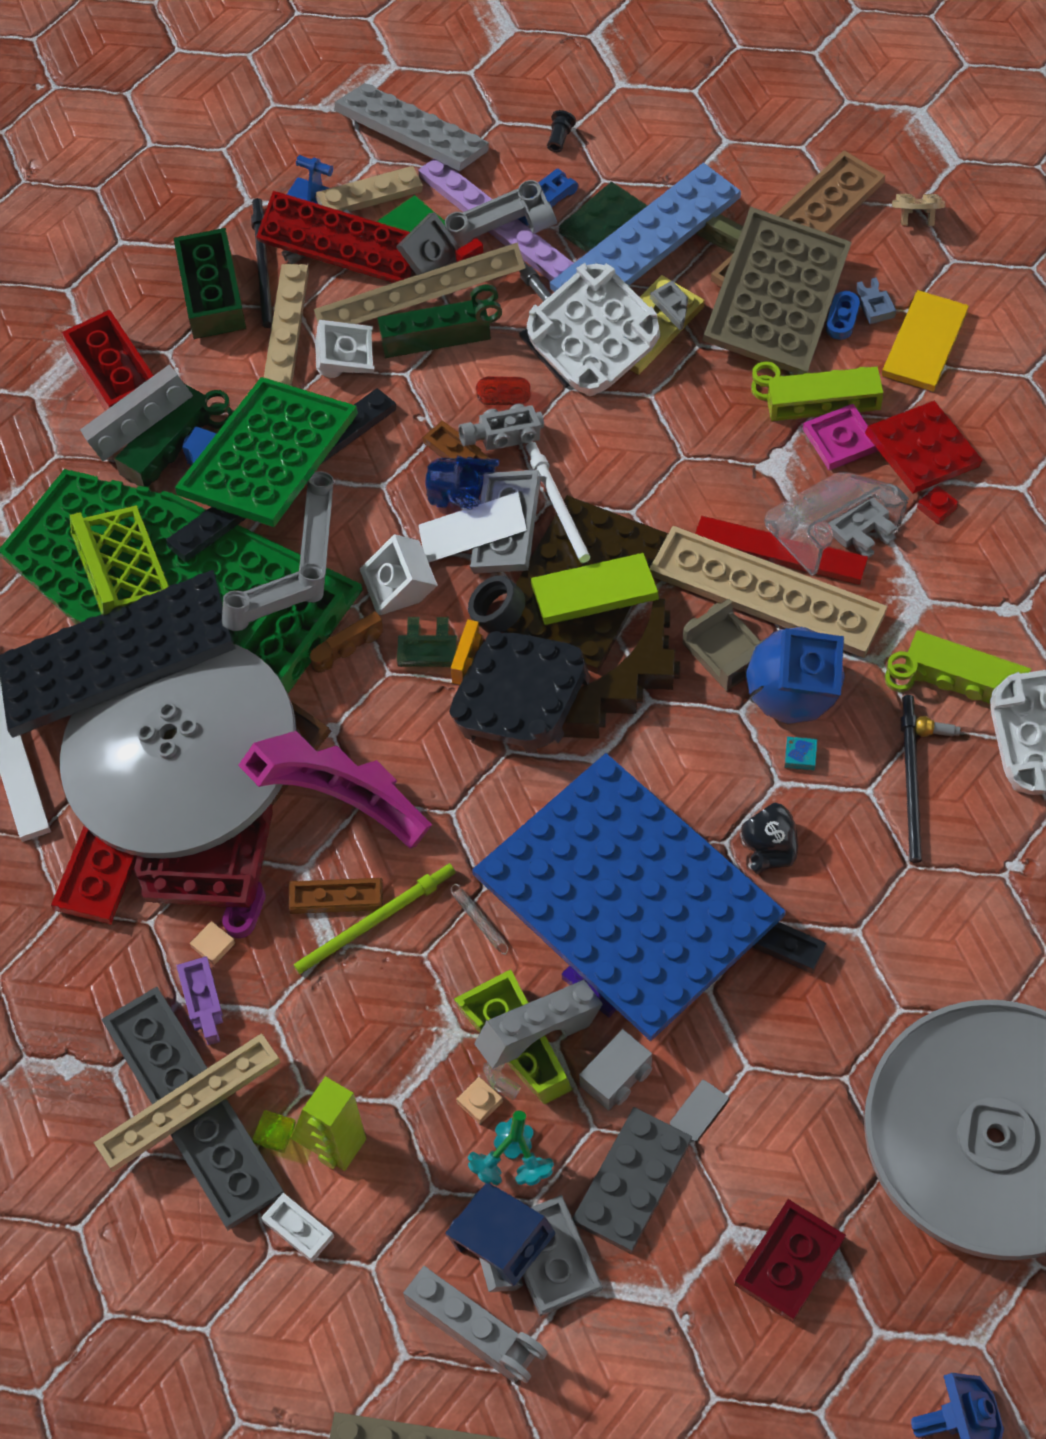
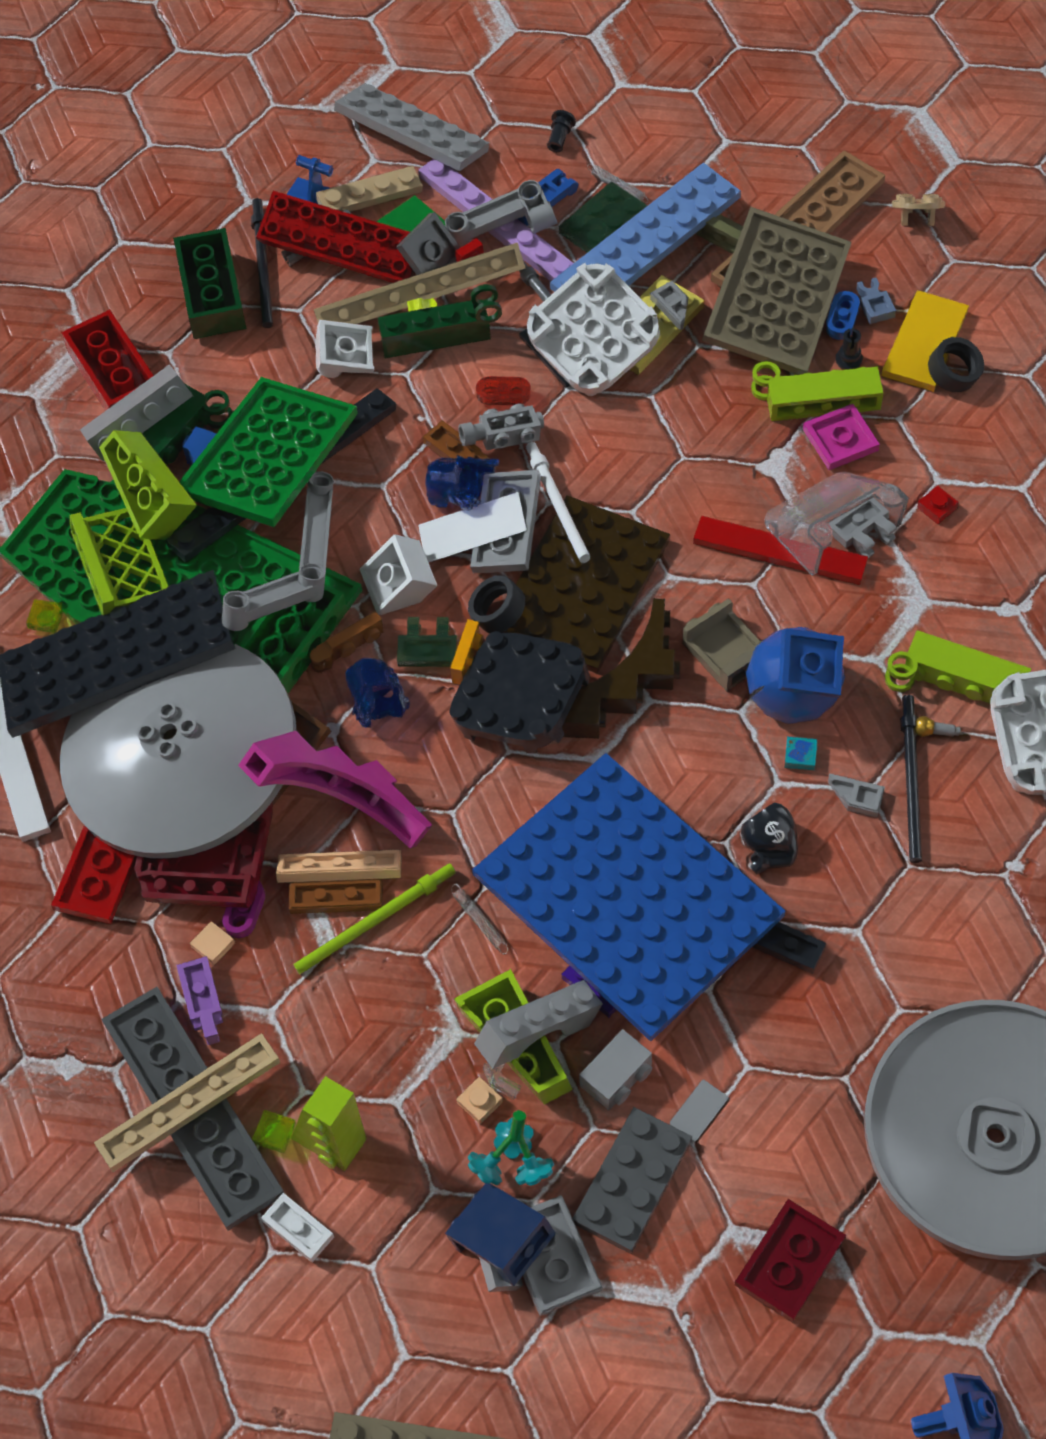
tan plate [264,264,309,386] -> none
light grey hinge [403,1266,548,1384] -> none
lime tile [531,553,659,625] -> none
tan plate [650,526,887,658] -> none
red plate [865,400,983,494] -> none
none -> clear neon green plate [26,599,63,633]
none -> lime wedge [99,430,197,540]
none -> light nougat tile [276,850,402,883]
none -> clear blue helmet [345,658,410,728]
none -> neon yellow piece [407,298,437,311]
none -> white piece [587,164,648,203]
none -> light grey tile [828,774,885,818]
none -> black pin [835,329,863,370]
none -> black tyre [928,337,985,392]

